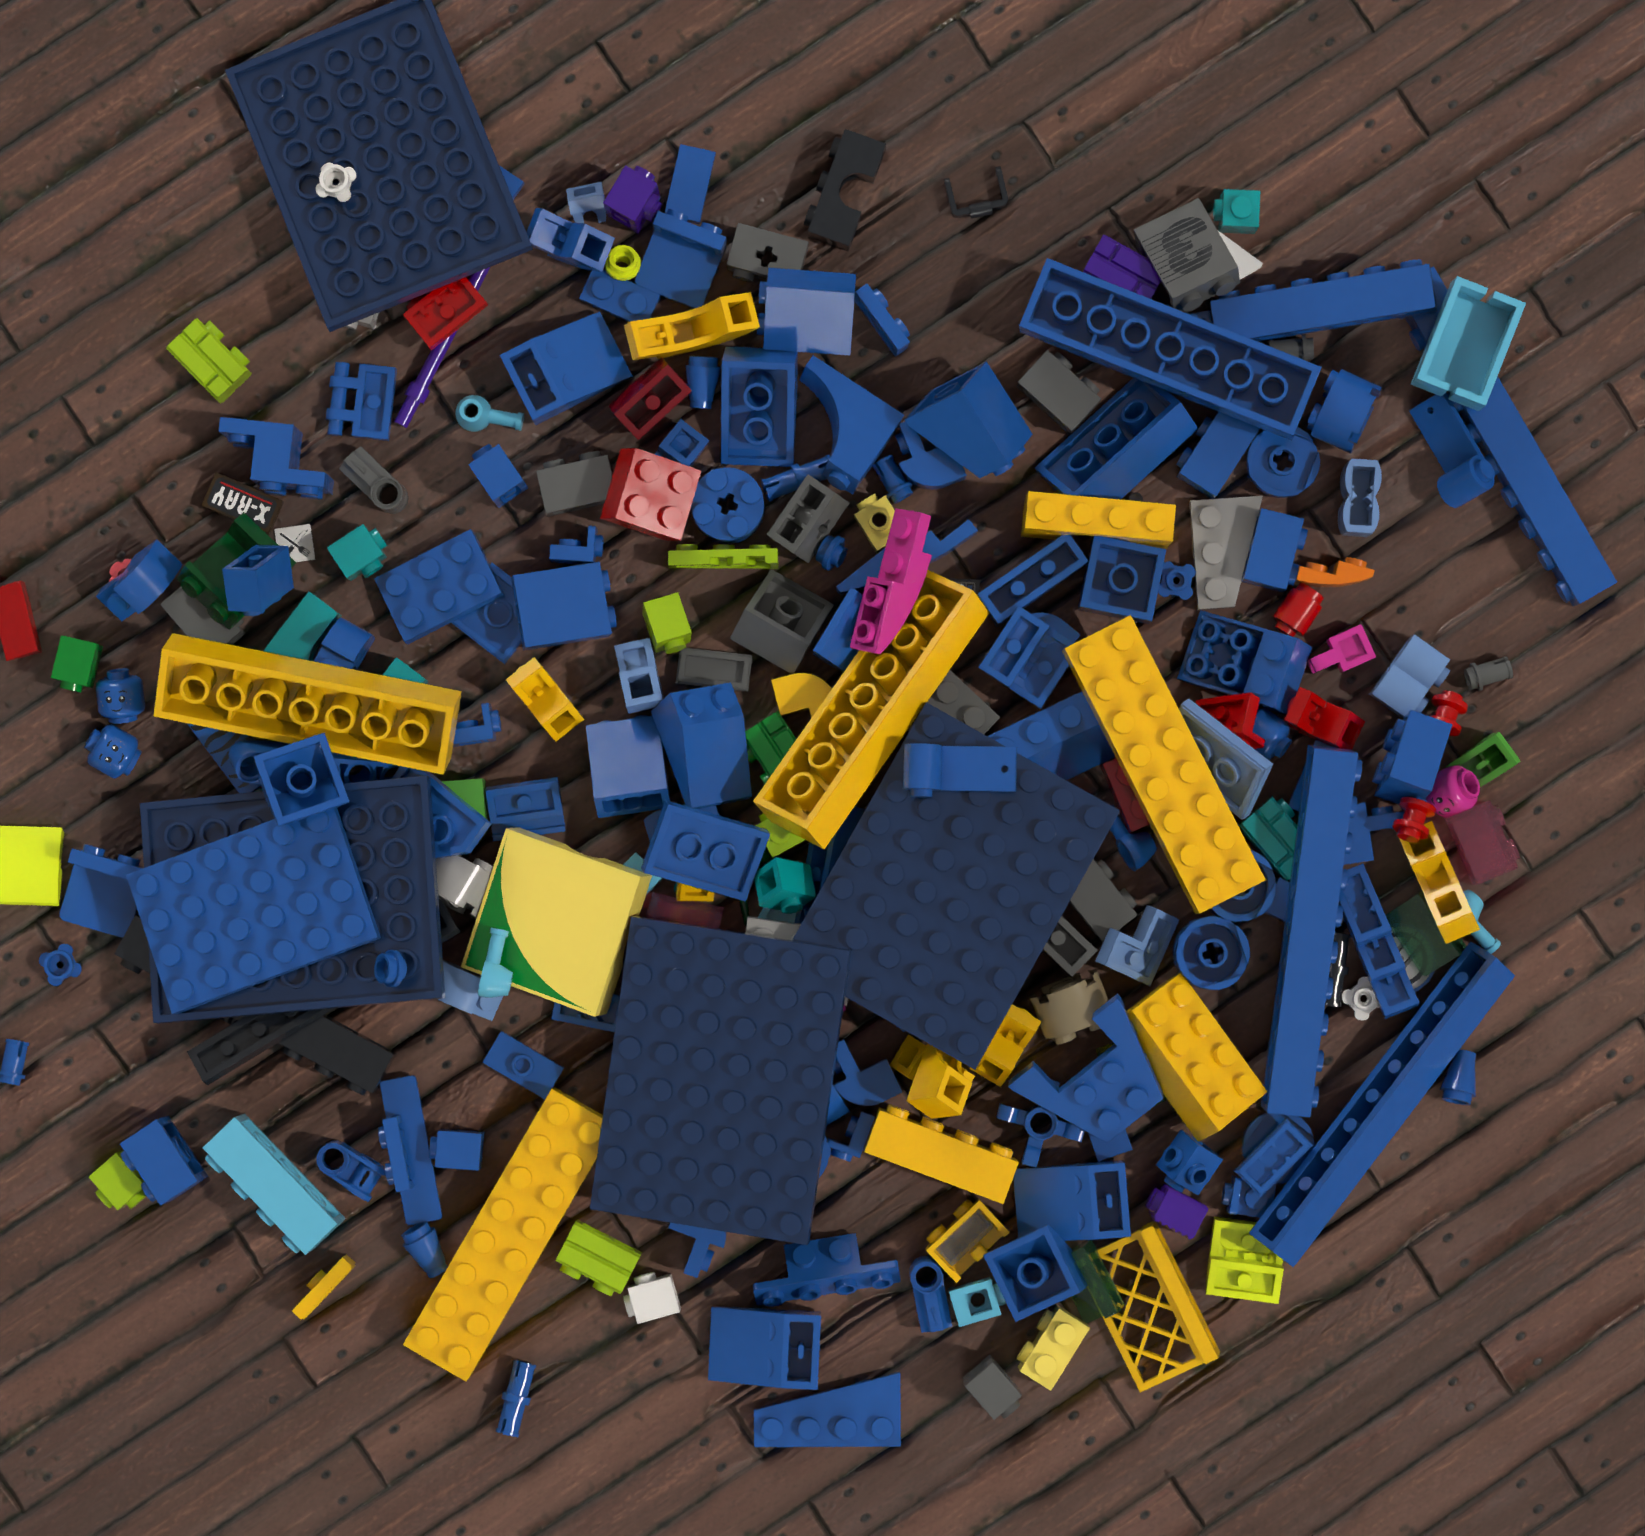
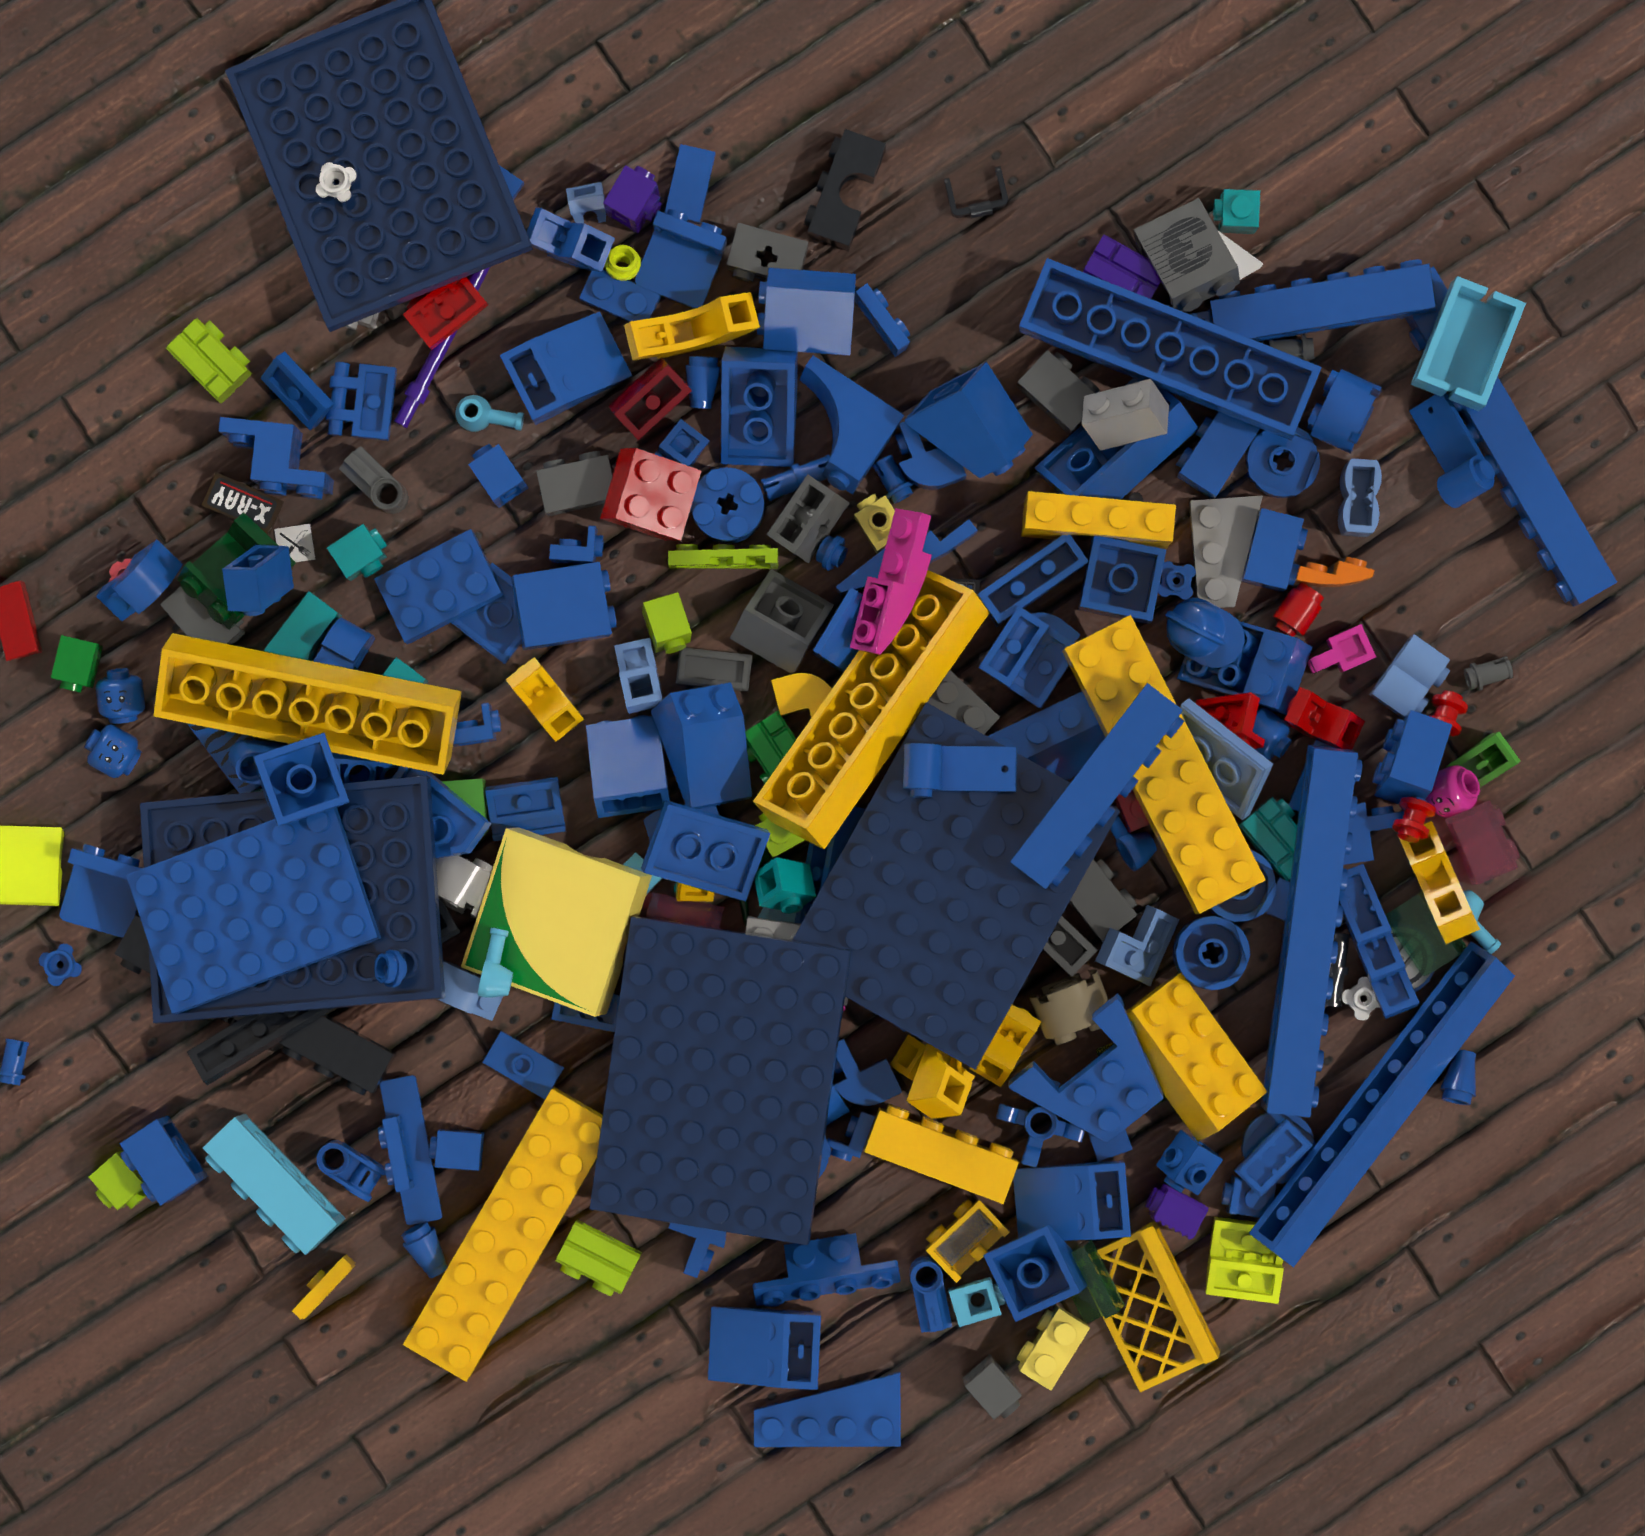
blue pin [496,1360,536,1437] -> none
white brick [623,1272,681,1324] -> none
none -> blue plate [260,351,334,430]
none -> blue brick [1010,683,1184,889]
none -> light grey brick [1082,379,1169,451]
none -> blue piece [1165,598,1245,669]

